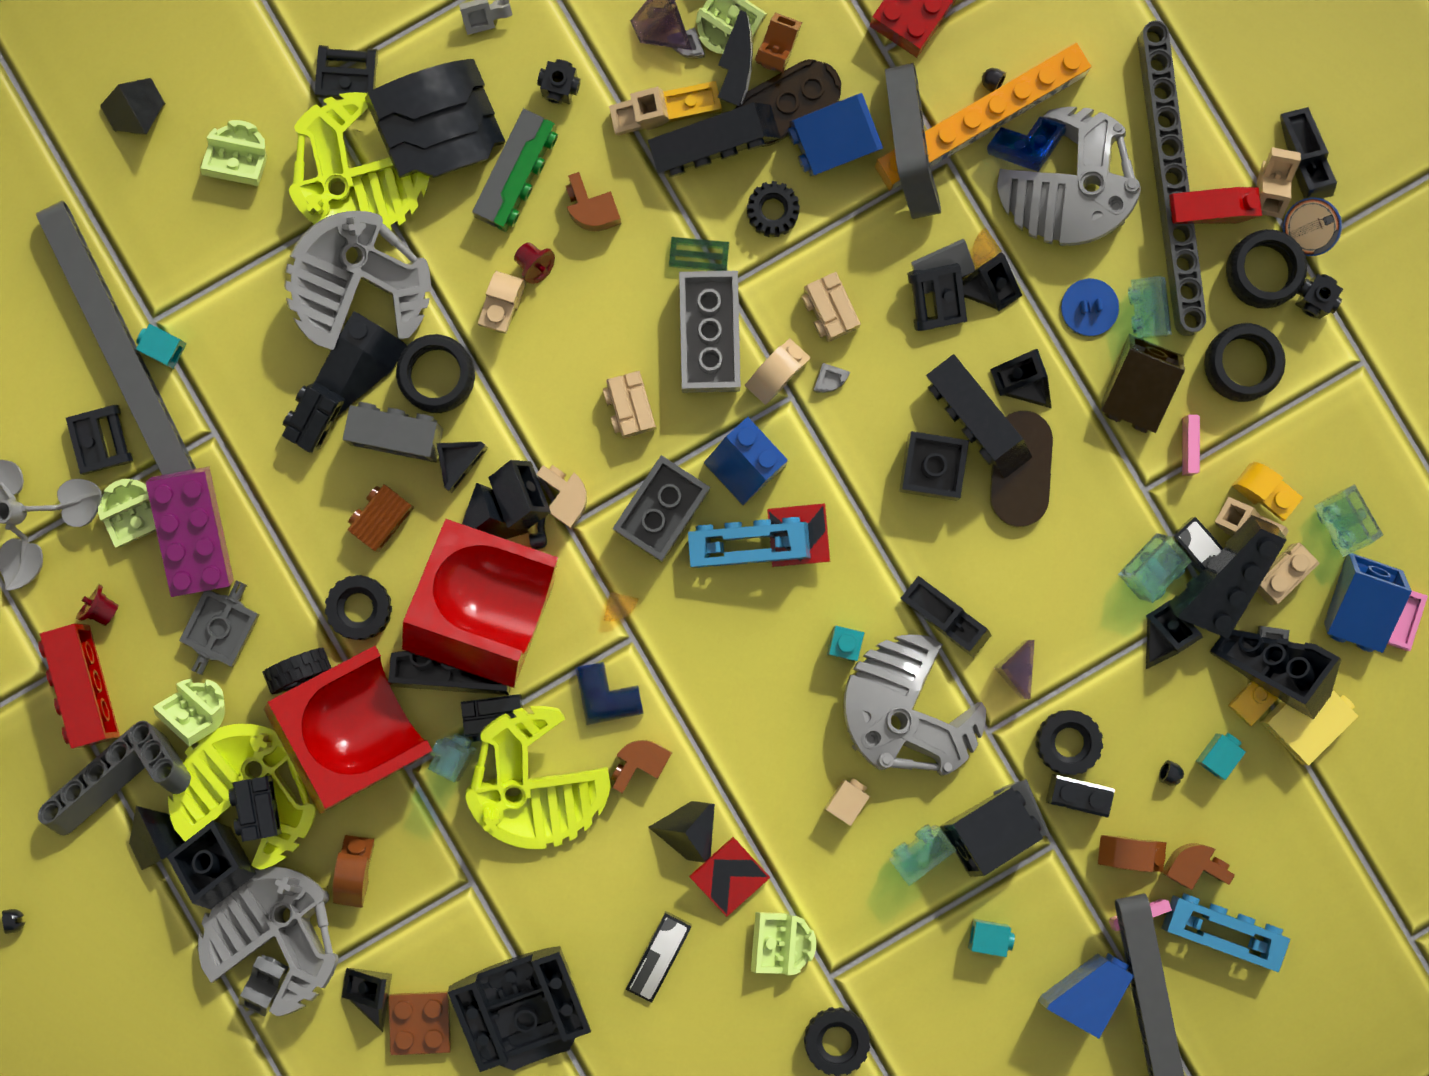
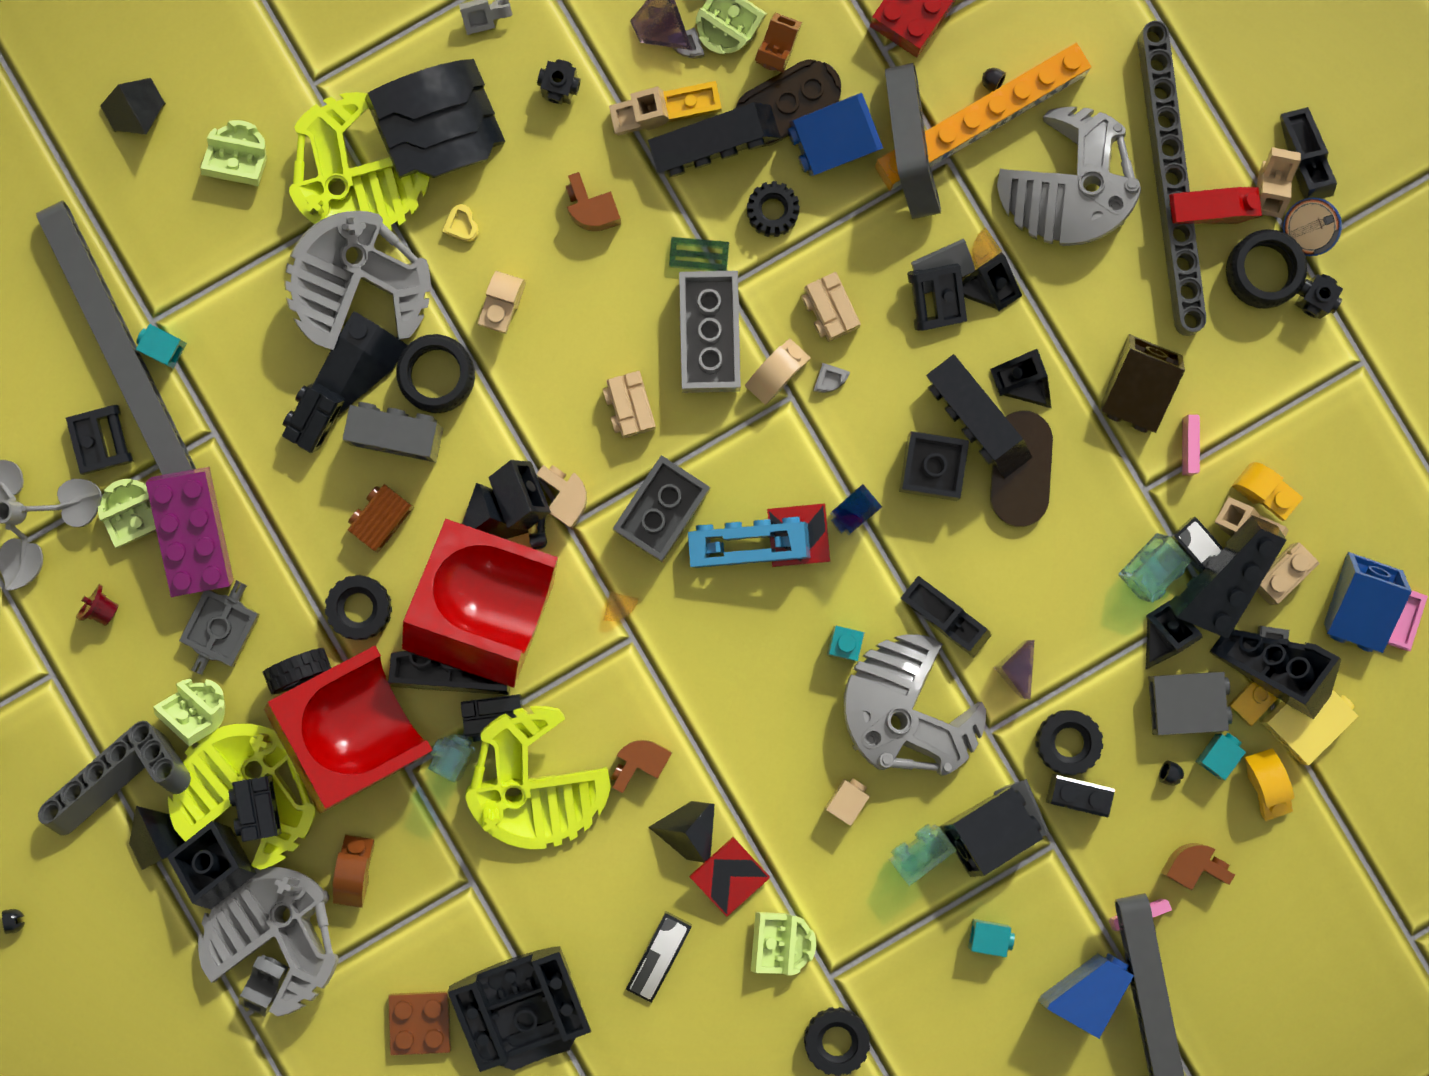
red brick [38,623,120,749] -> none
black plate [315,45,378,99] -> none
black slope [342,968,392,1032] -> none
black slope [436,441,488,493] -> none
piece [472,108,558,232] -> none
dark red piece [514,242,555,284] -> none
clear blue brick [575,662,644,725] -> none
blue slope [704,417,788,505] -> none
black slope [718,10,753,107] -> none
clear blue brick [987,116,1066,172] -> none
blue piece [1061,278,1119,336] -> none
dark orange brick [1098,835,1167,872] -> none
clear light blue brick [1128,276,1172,339] -> none
dark azure brick [1161,893,1290,972] -> none
black tyre [1204,323,1286,402] -> none
clear light blue brick [1314,484,1383,557] -> none
none -> light yellow tile [442,204,479,242]
none -> clear blue slope [830,484,882,535]
none -> dark grey brick [1148,672,1232,735]
none -> yellow brick [1245,748,1295,821]

